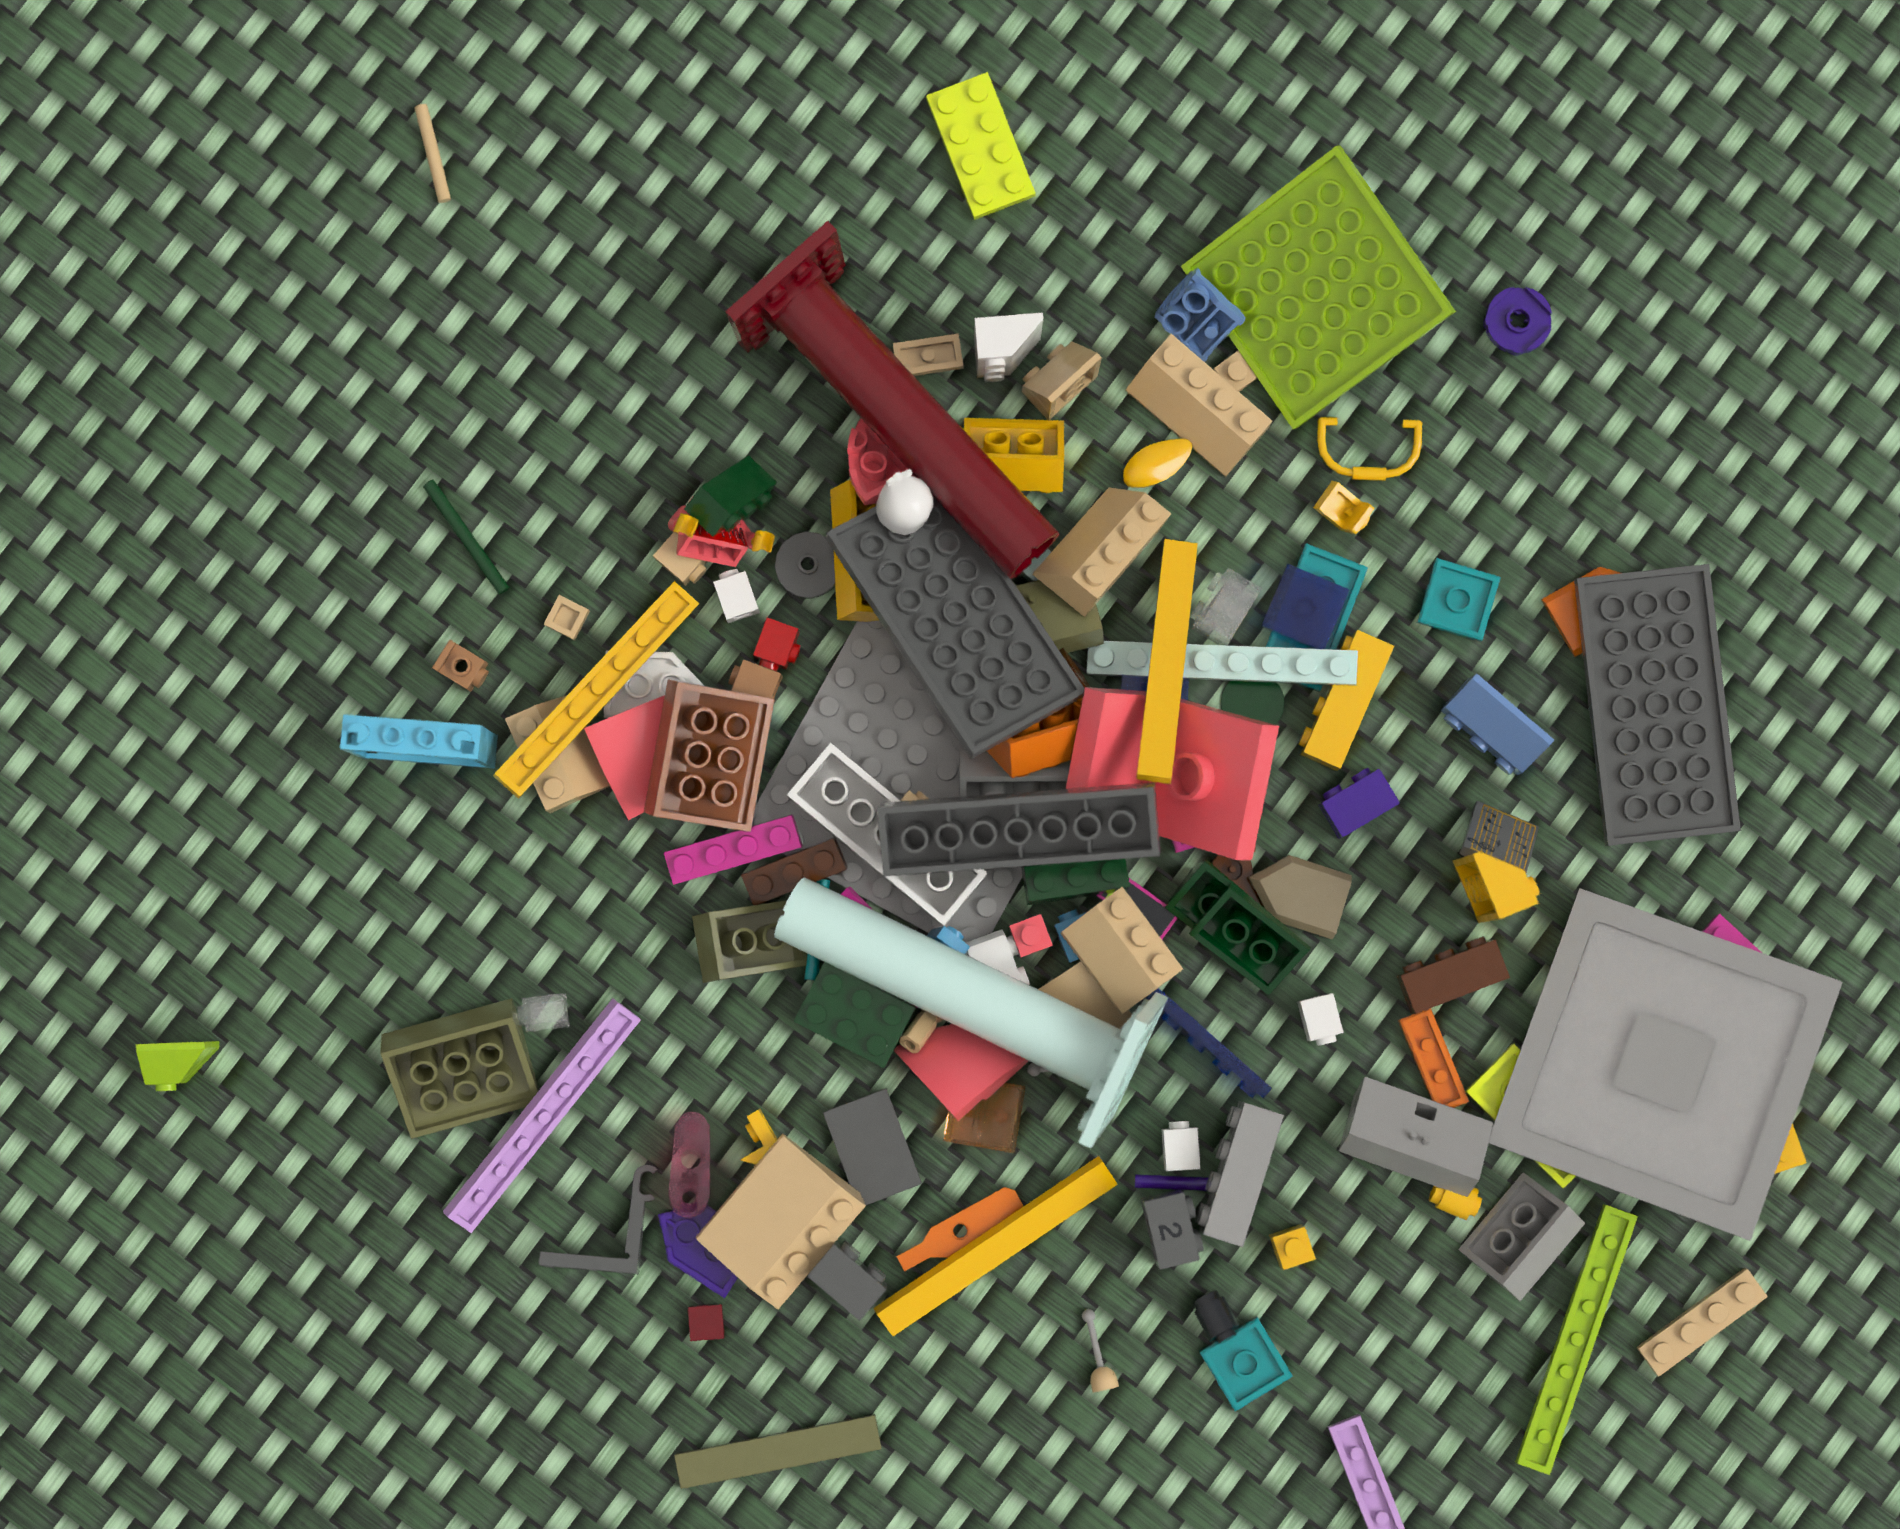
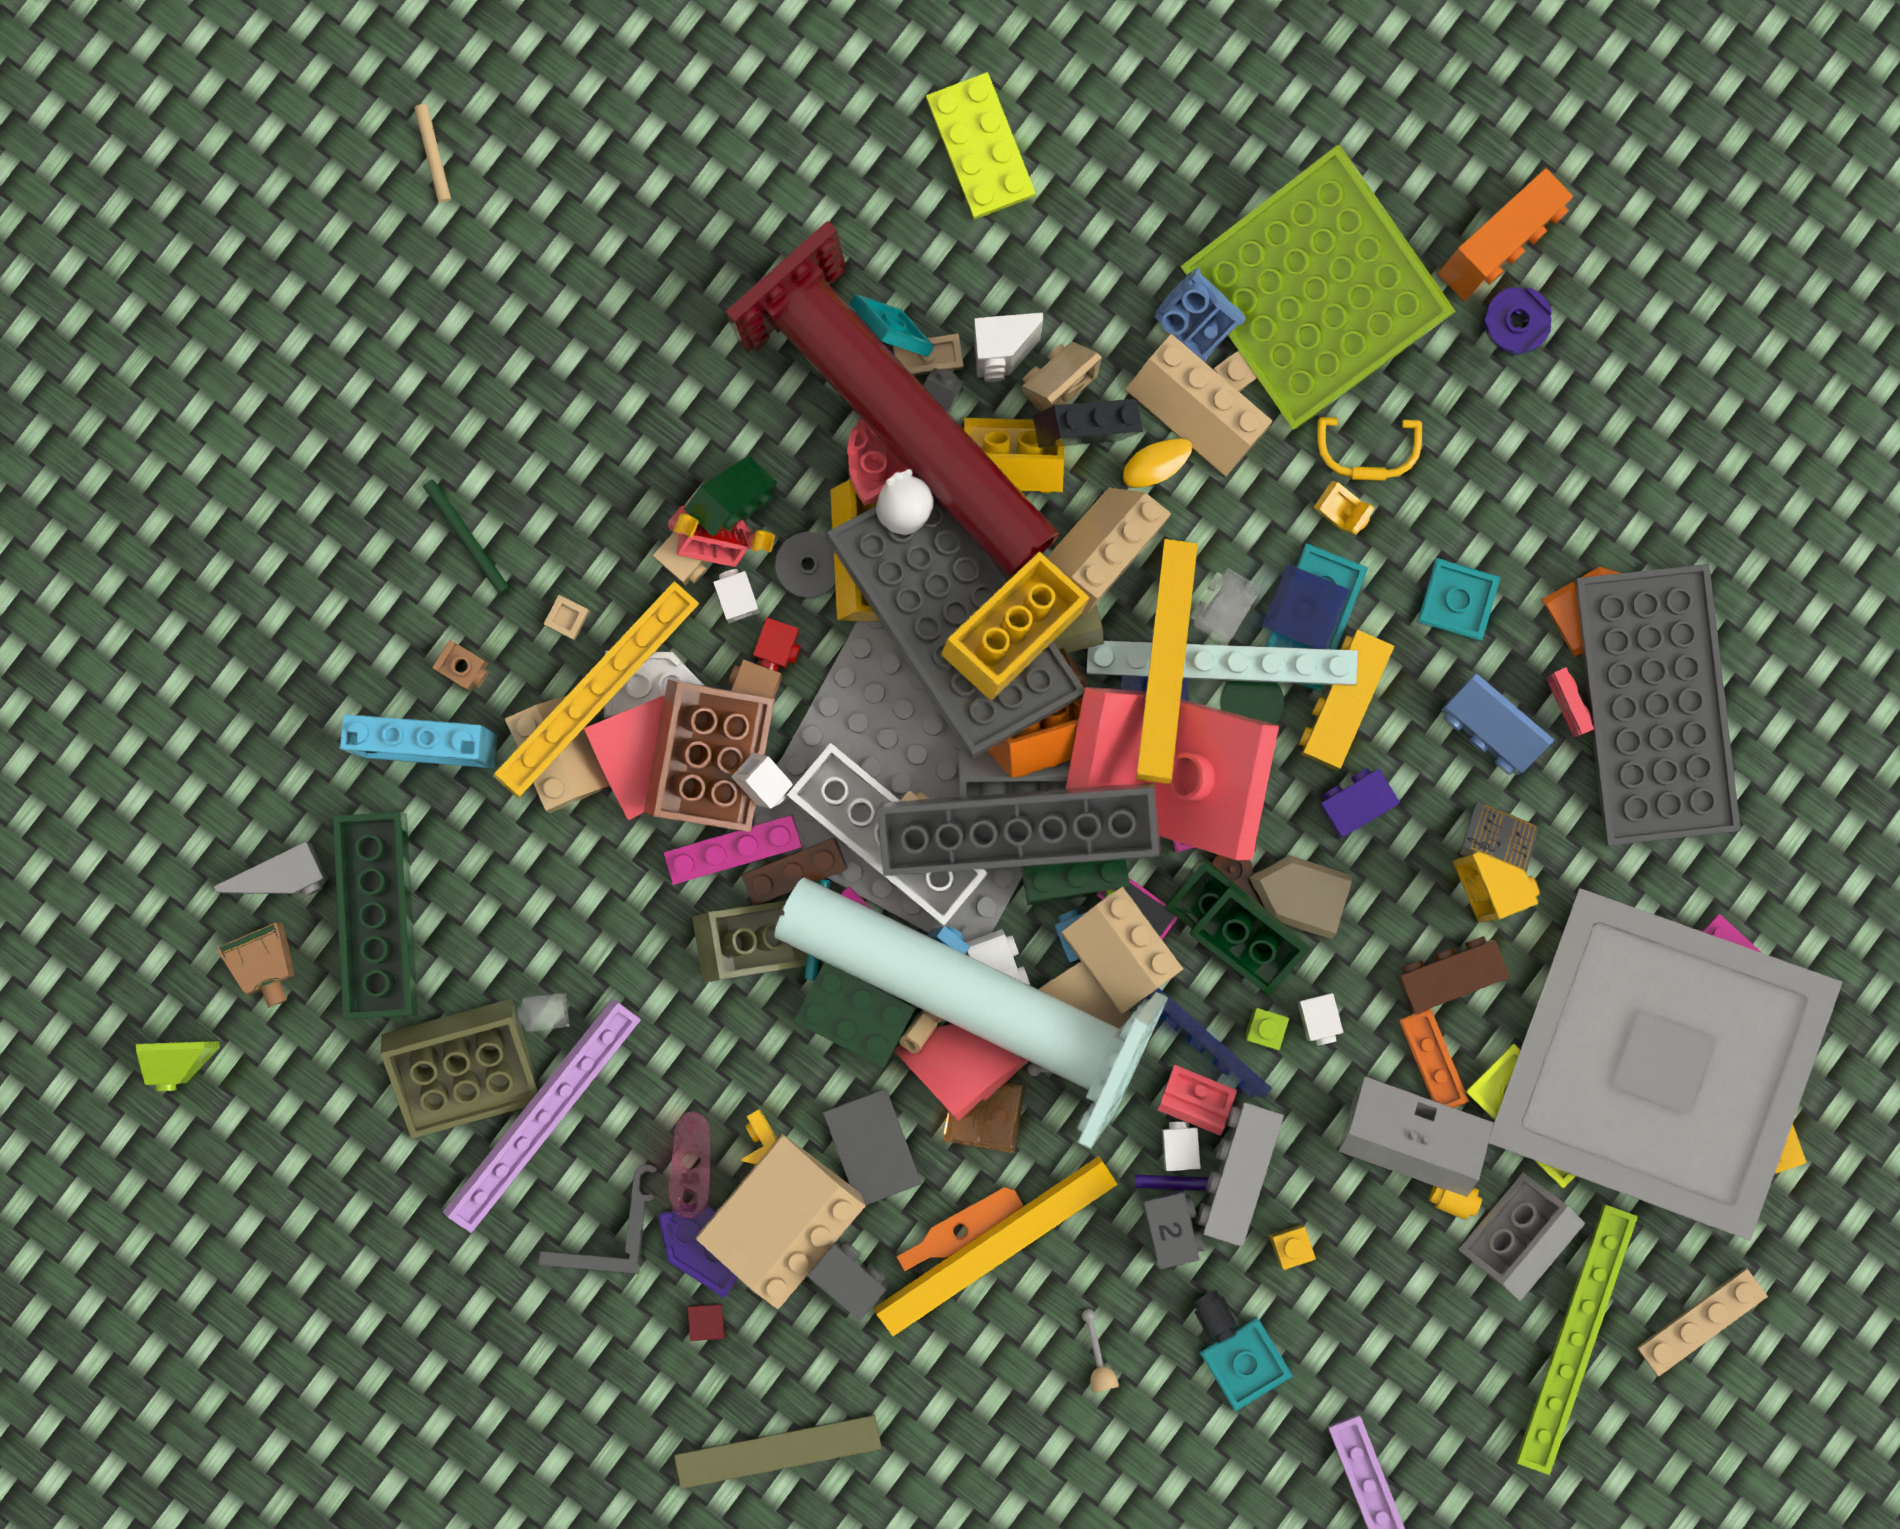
coral brick [1008,914,1053,958] -> none
none -> light grey slope [214,842,329,897]
none -> medium nougat torso [217,922,295,1008]
none -> dark green brick [333,811,418,1020]
none -> white brick [731,753,793,809]
none -> teal tile [849,295,934,357]
none -> dark grey brick [923,368,964,414]
none -> yellow brick [941,552,1090,701]
none -> black brick [1032,399,1143,448]
none -> coral plate [1157,1065,1237,1136]
none -> lime brick [1244,1008,1289,1051]
none -> orange wedge [1437,168,1574,302]
none -> coral plate [1545,668,1594,738]

